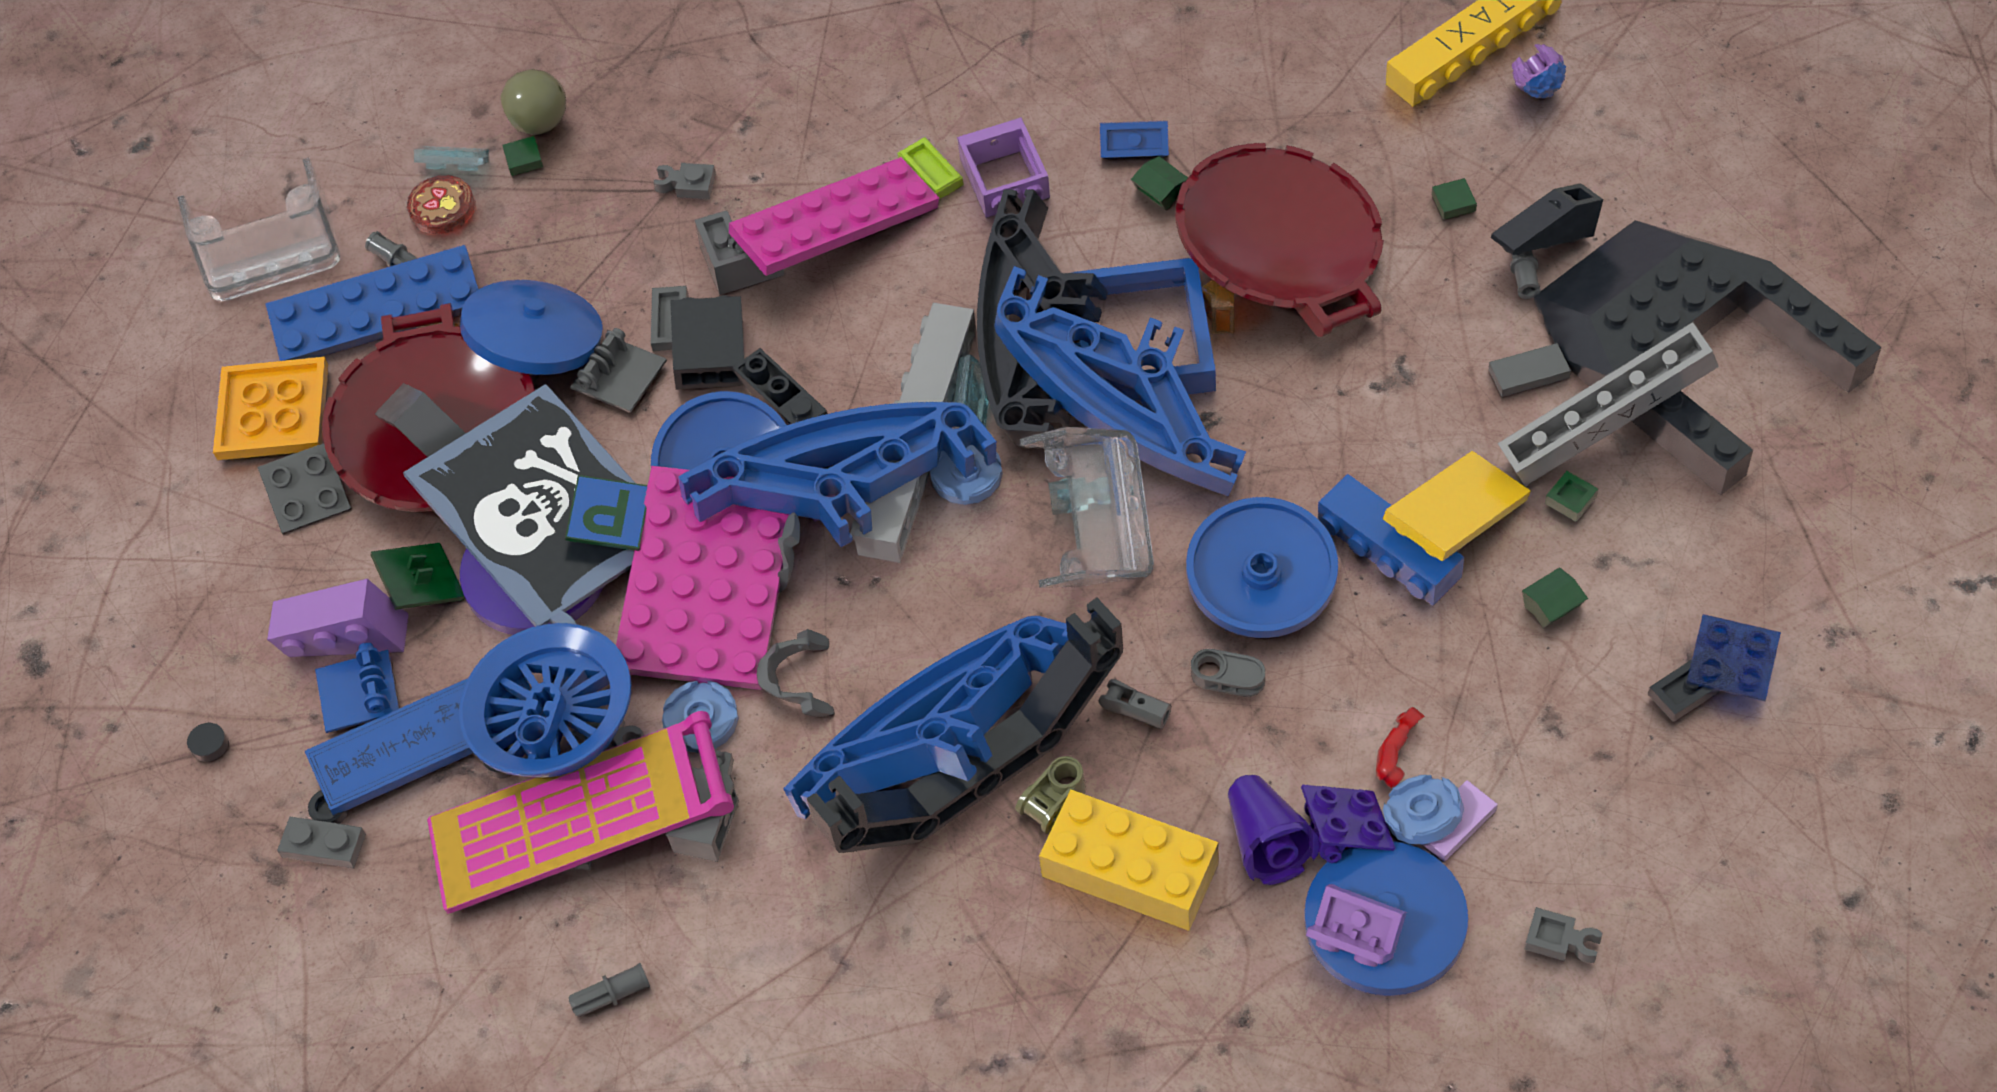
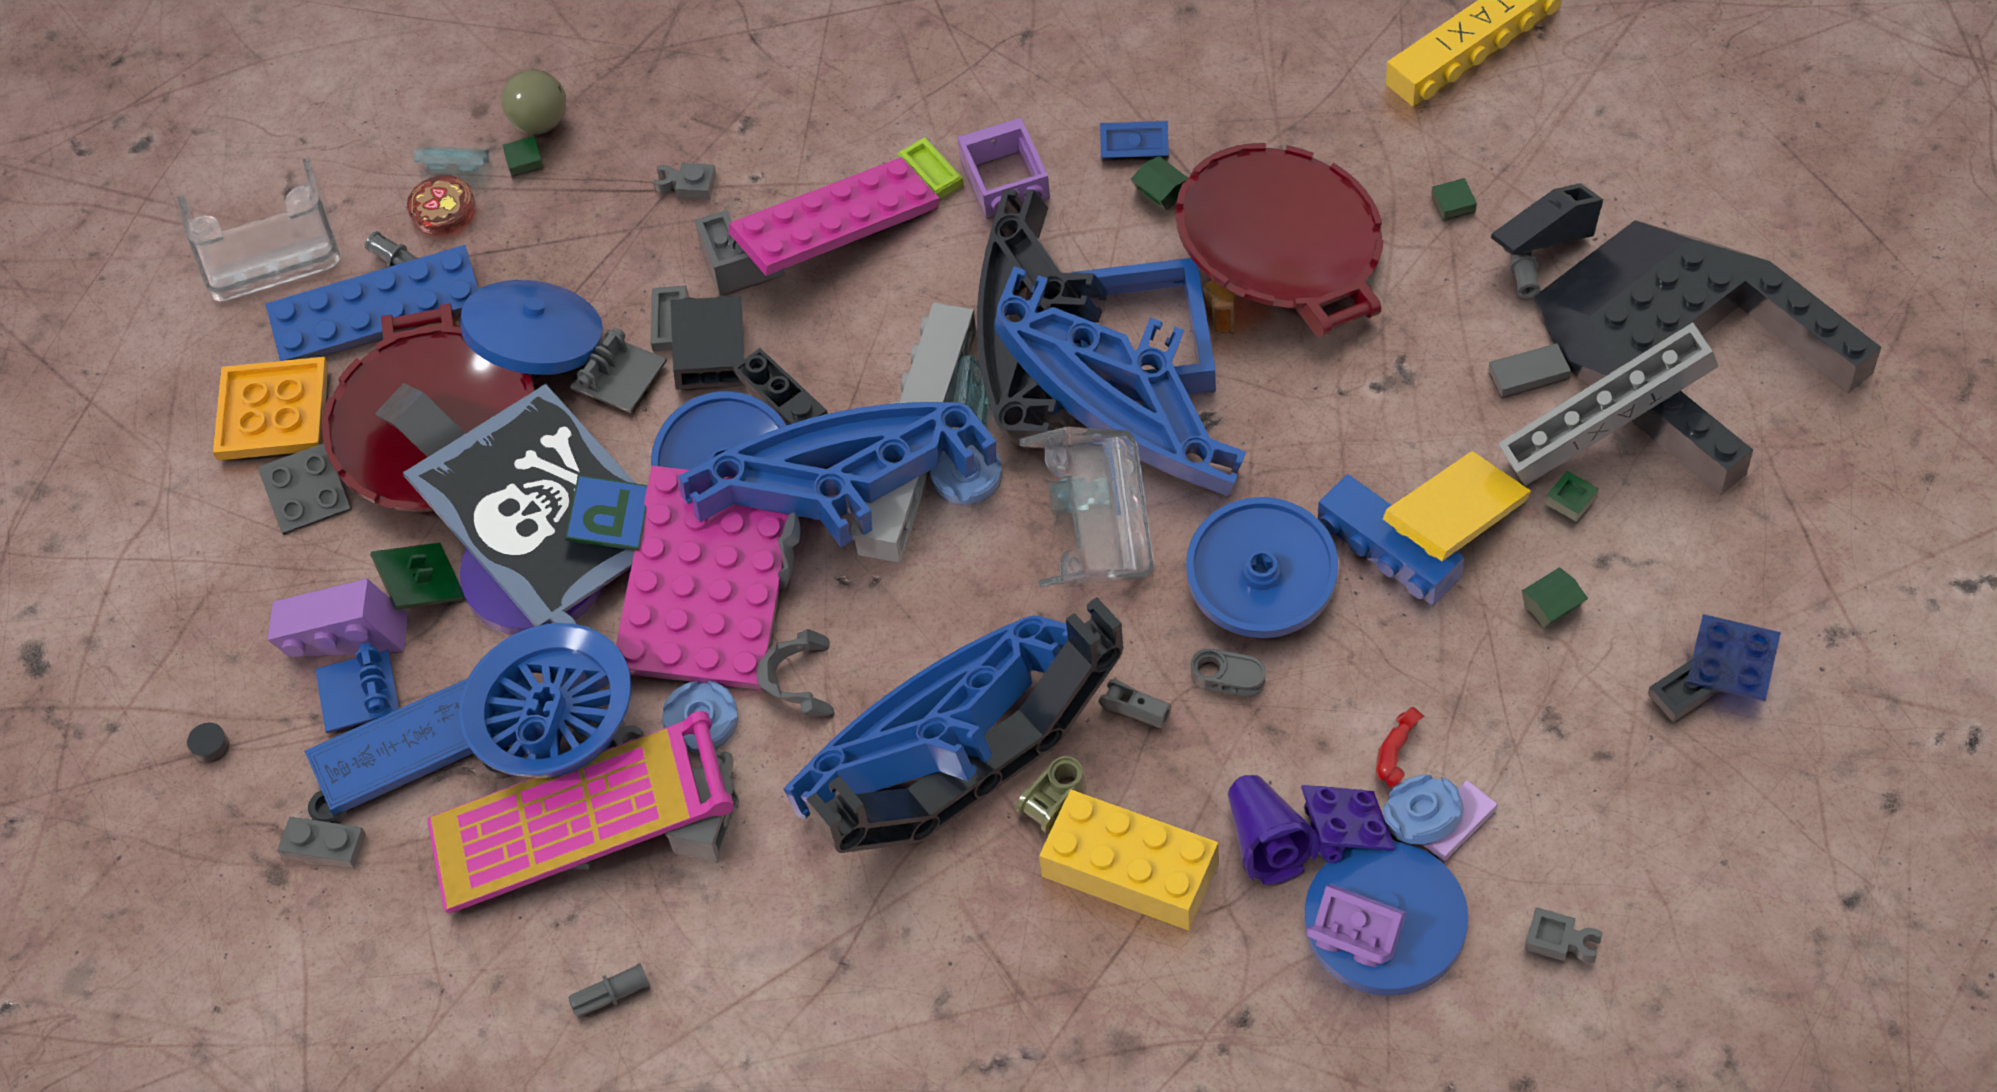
piece [1511,44,1566,98] -> none

